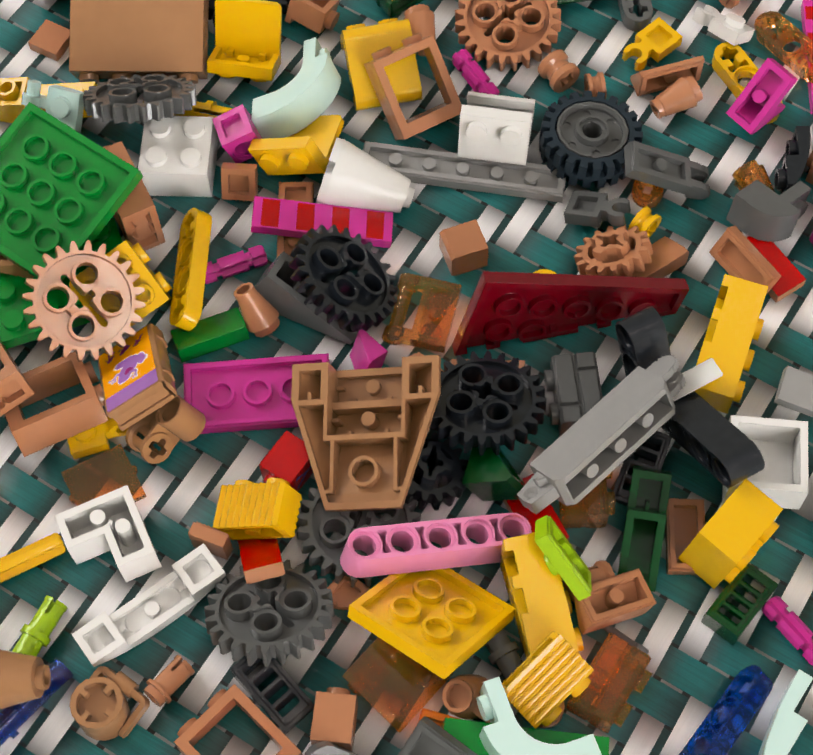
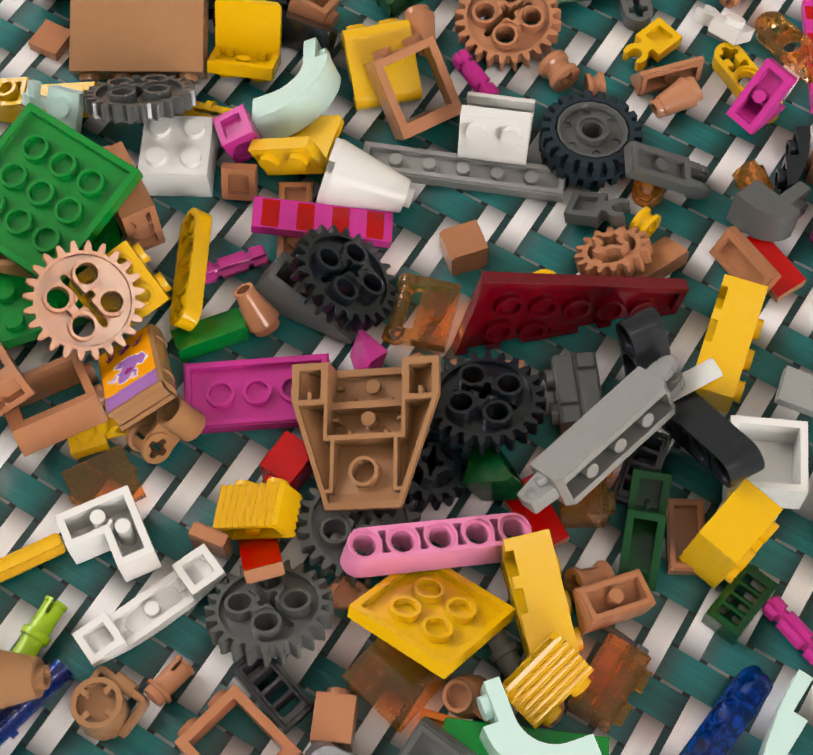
lime plate [535,515,592,601] -> none
none -> black slope [281,9,339,57]

